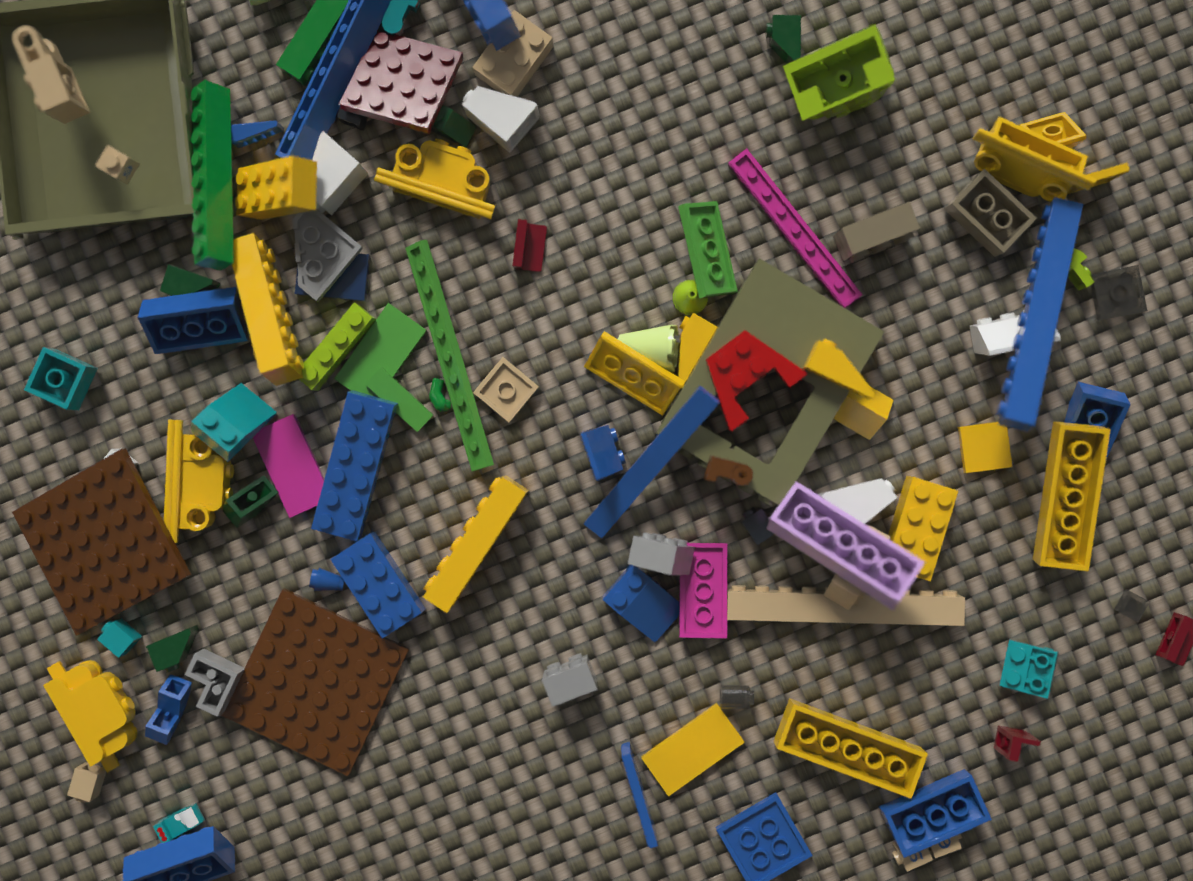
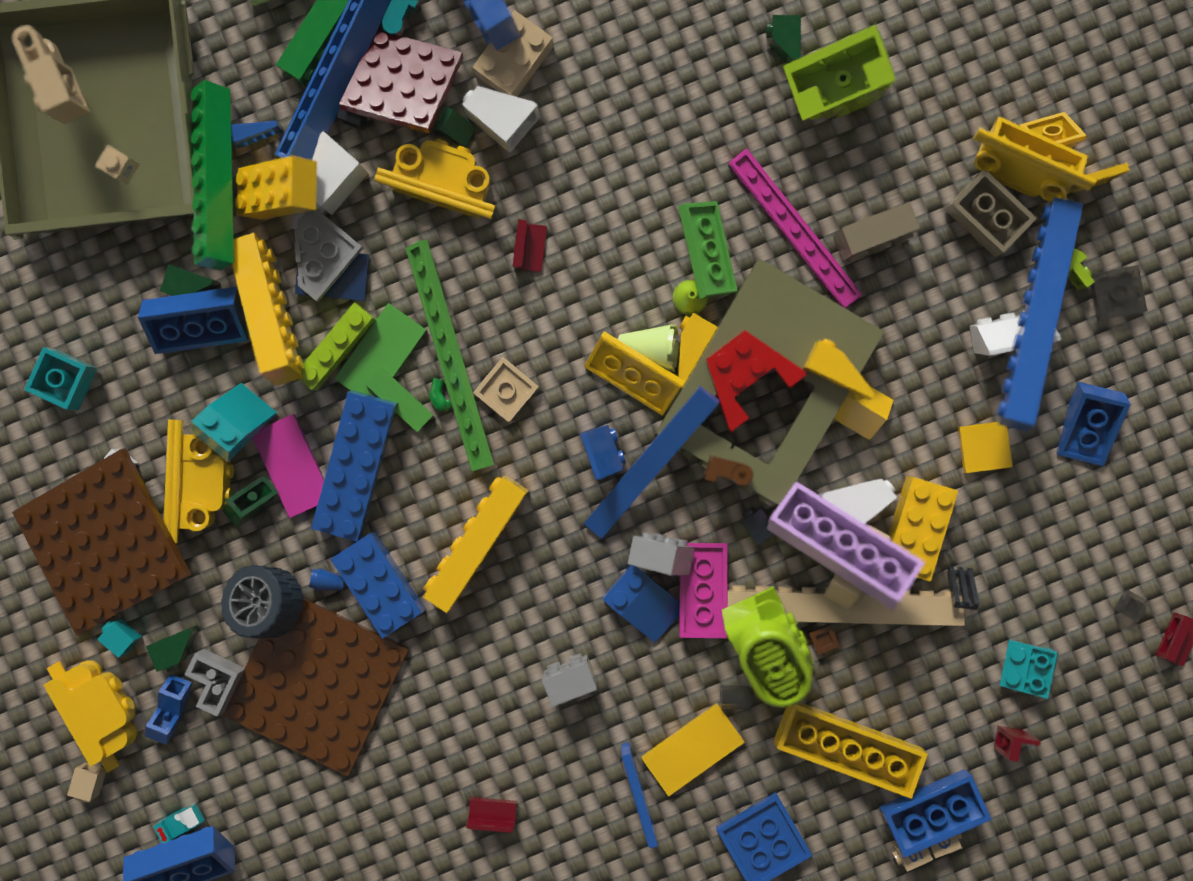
yellow brick [1033,421,1110,571] -> none
none -> black wheel [221,565,304,638]
none -> dark red panel [466,797,517,833]
none -> lime brick [722,586,814,707]
none -> reddish brown plate [808,623,840,655]
none -> black tile [947,566,980,610]

